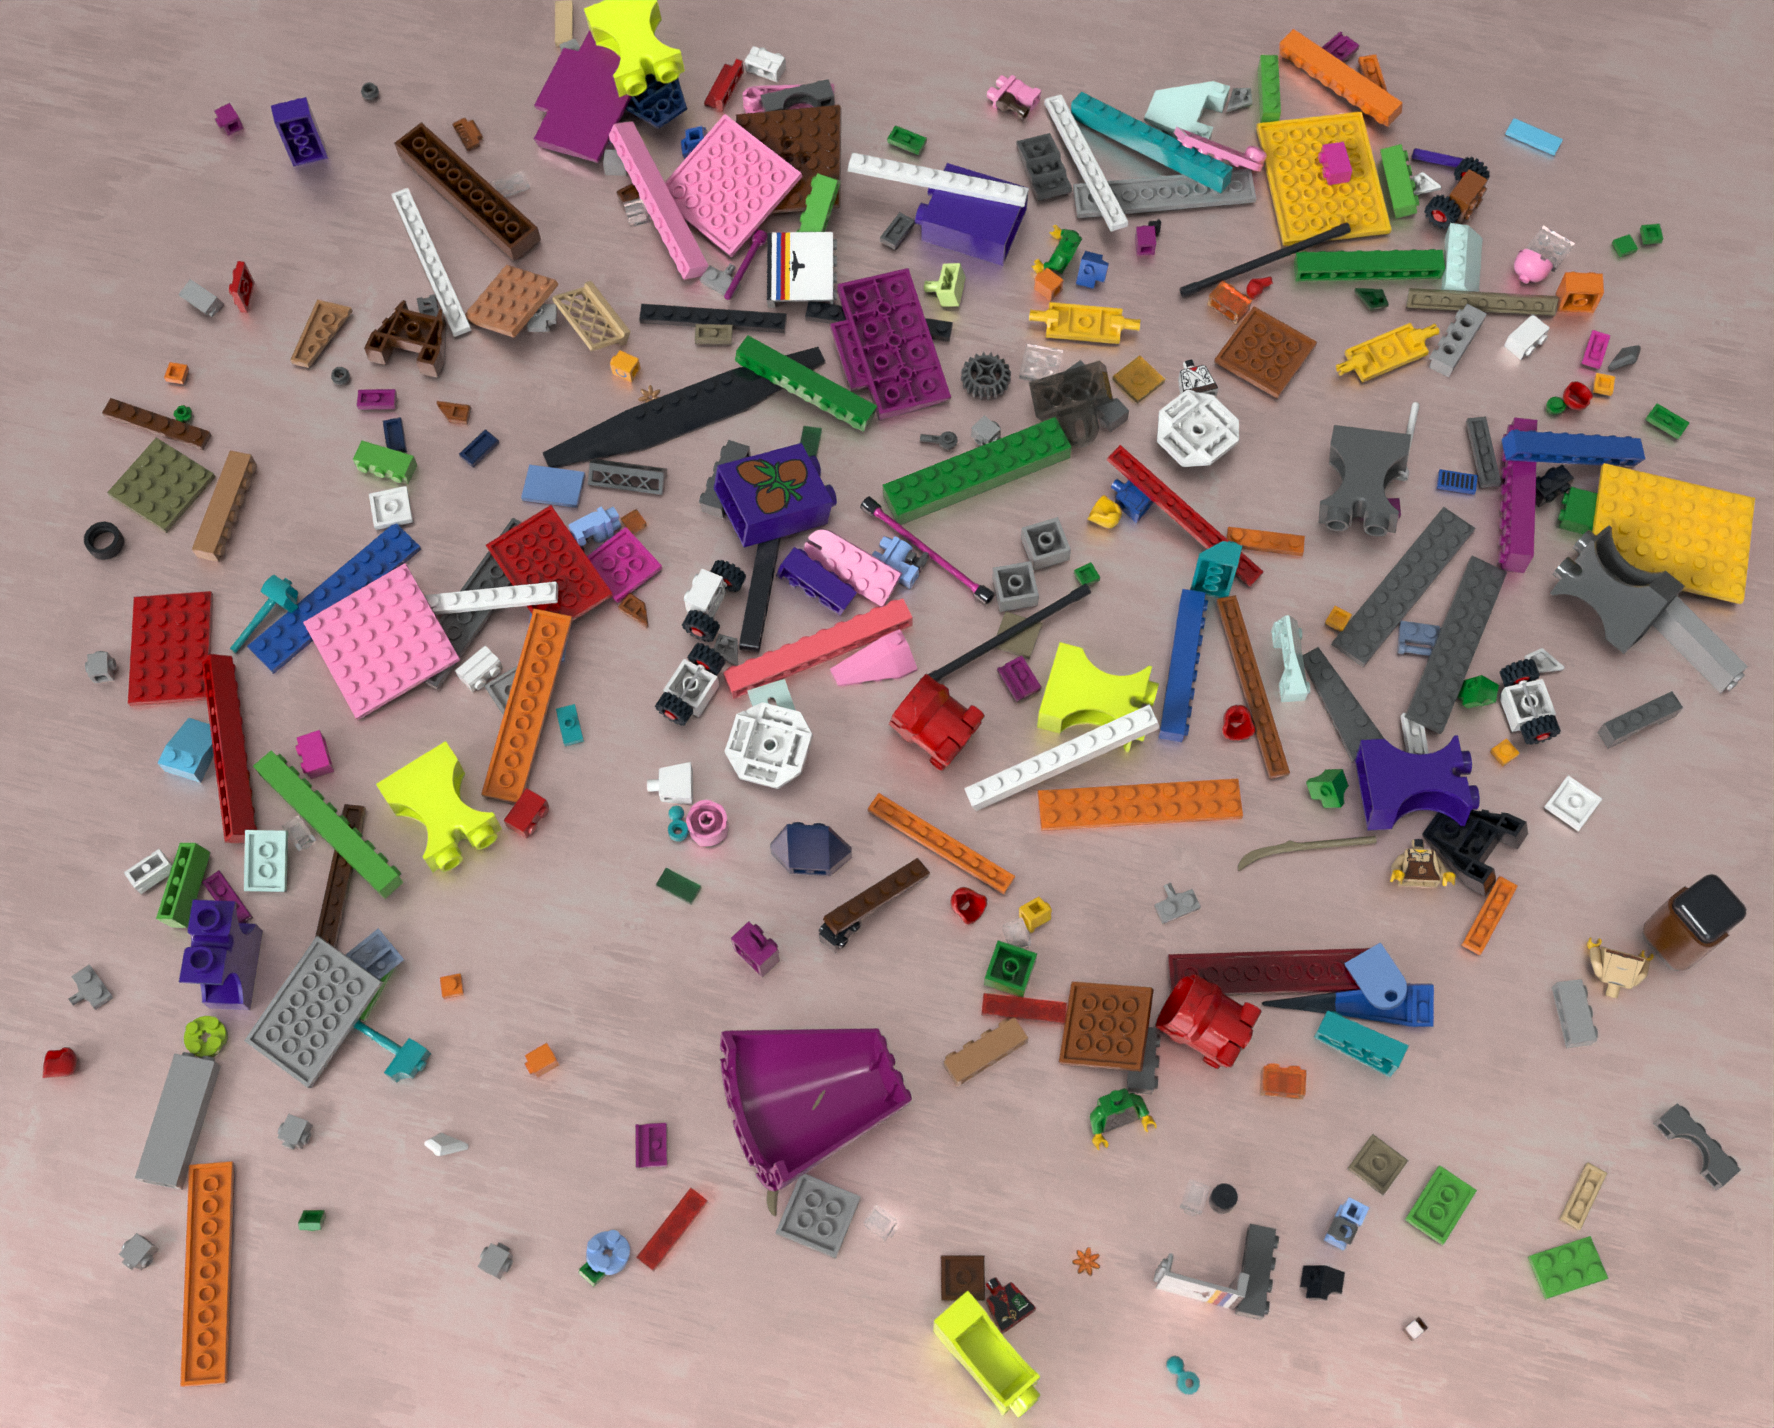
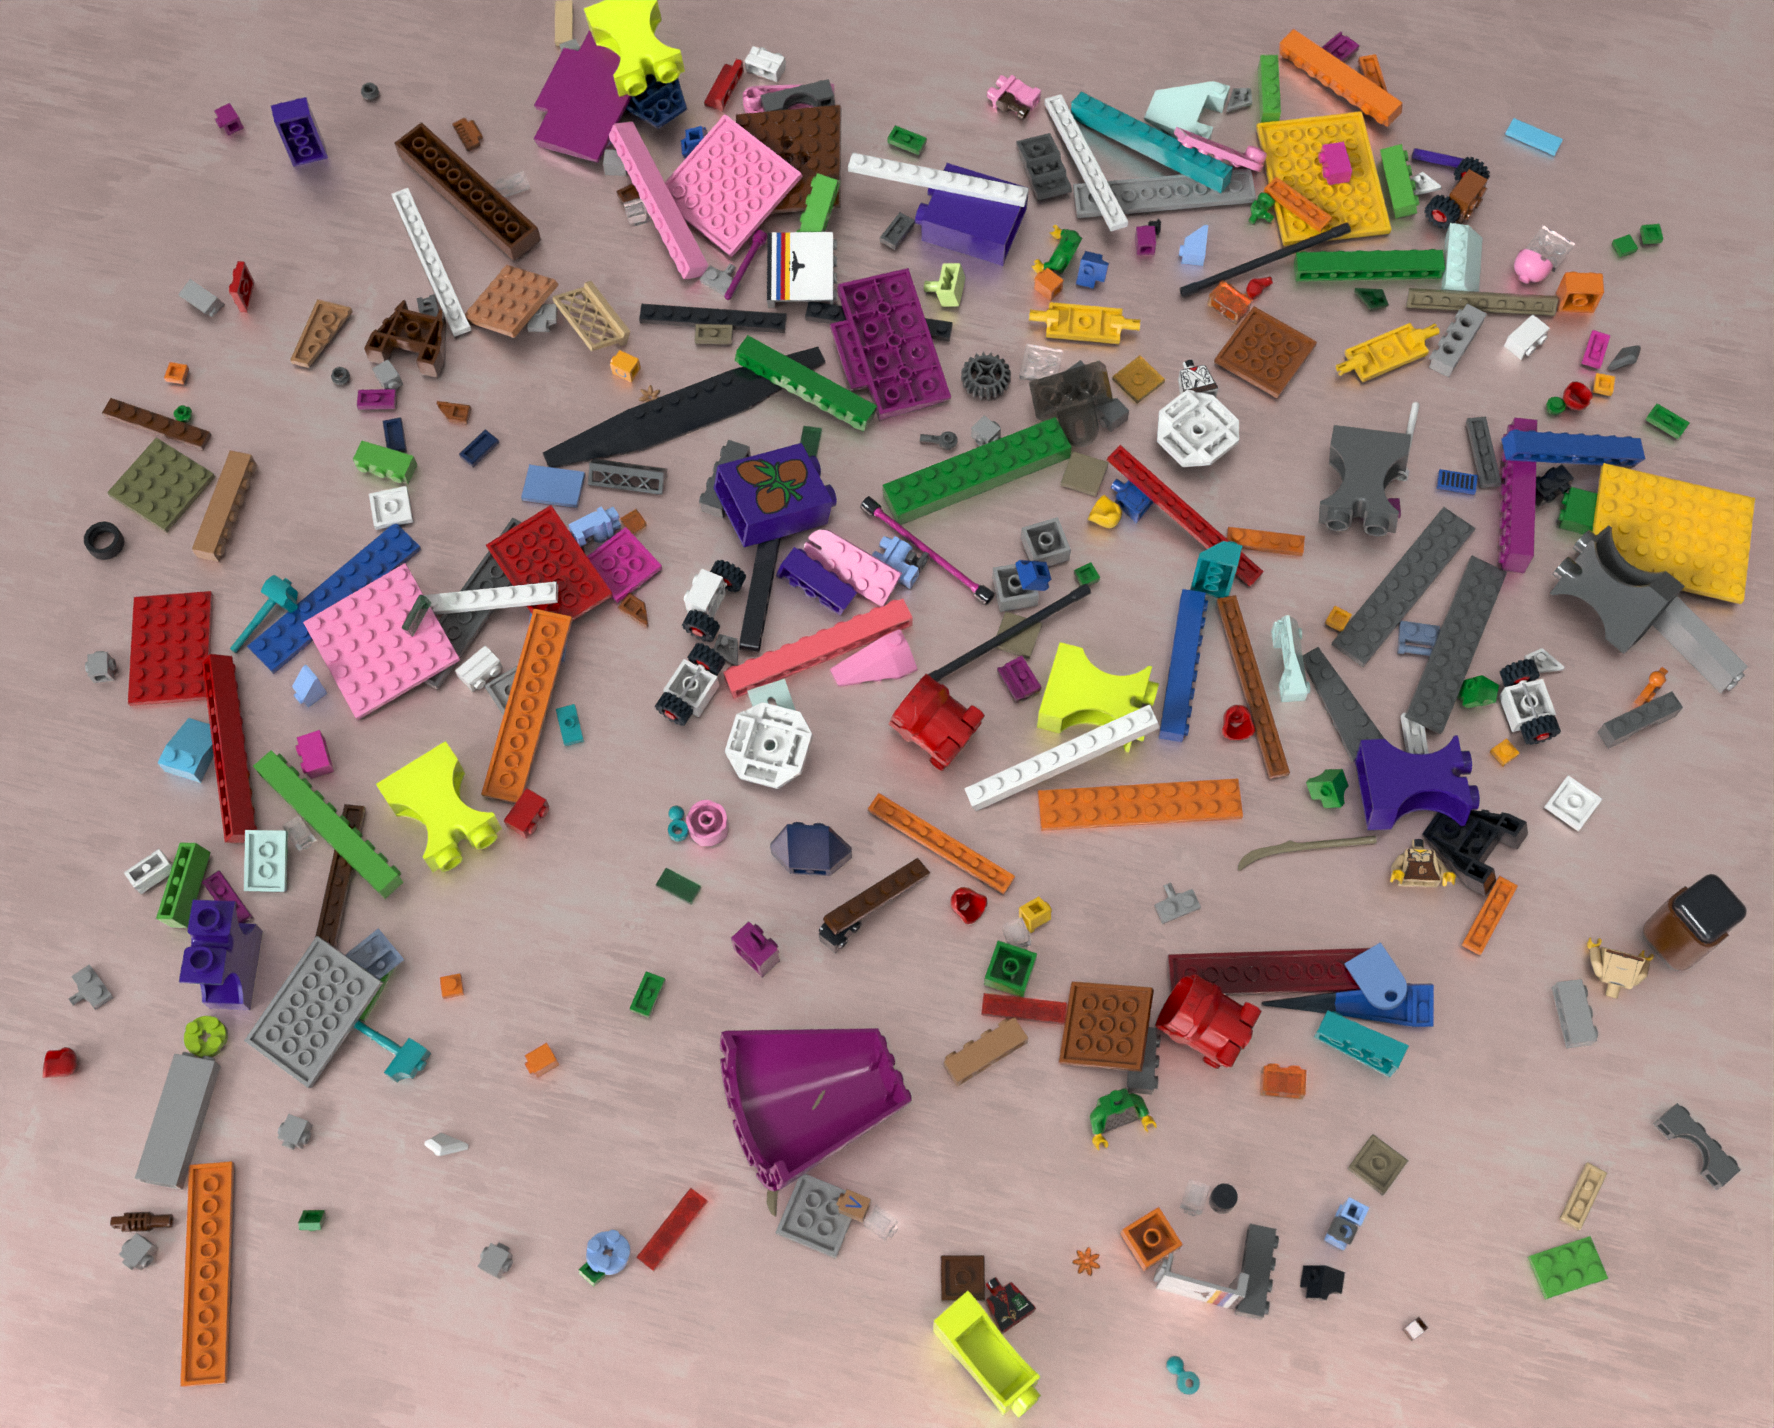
magenta plate [635,1123,668,1169] -> none
white torso [647,762,693,805] -> none
bright green plate [1405,1165,1477,1245] -> none
none -> reddish brown hinge [110,1212,174,1232]
none -> light blue slope [292,665,327,708]
none -> light grey brick [372,360,403,390]
none -> tile [402,594,432,637]
none -> green plate [629,971,666,1018]
none -> medium nougat brick [836,1189,871,1223]
none -> blue brick [1015,560,1052,591]
none -> dark tan tile [1060,451,1109,497]
none -> orange brick [1120,1207,1183,1271]
none -> light blue slope [1179,225,1208,266]
none -> green piece [1248,193,1275,224]
none -> orange plate [1264,177,1333,233]
none -> orange plate [1634,667,1668,706]

